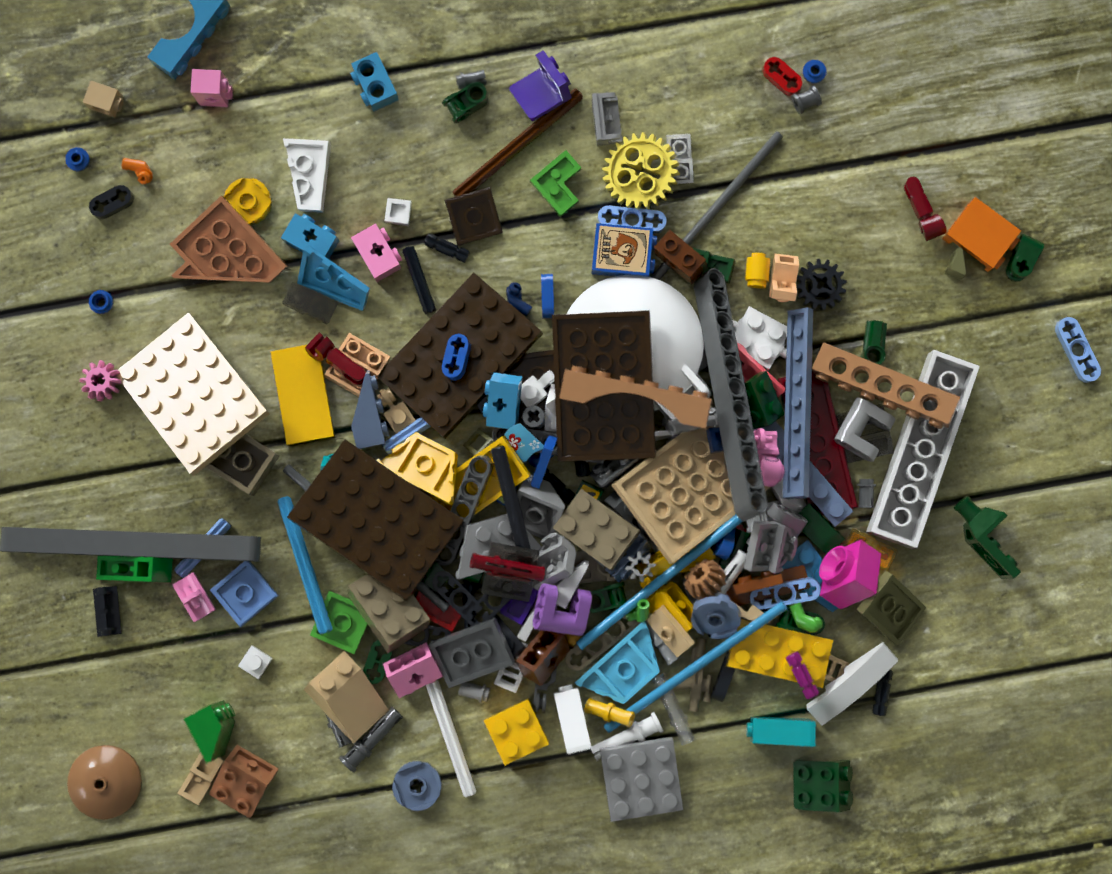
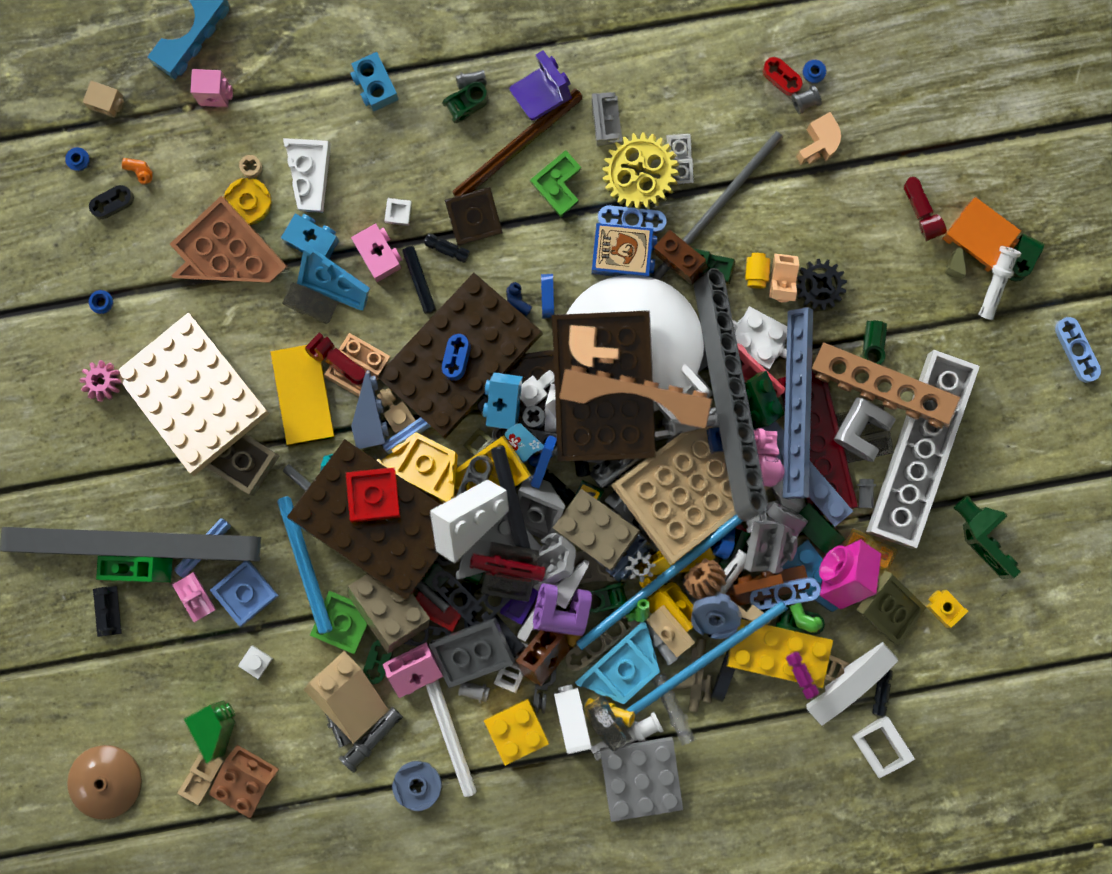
teal slope [746,717,816,747] -> none
dark green bracket [793,760,853,813] -> none
none -> tan bush [239,155,262,178]
none -> red plate [346,467,400,522]
none -> white wedge [430,480,509,563]
none -> light nougat brick [569,325,620,367]
none -> clear smoke slope [583,696,632,751]
none -> light nougat brick [796,112,841,165]
none -> white tile [852,716,915,778]
none -> yellow brick [926,590,969,628]
none -> white pin [979,246,1021,320]

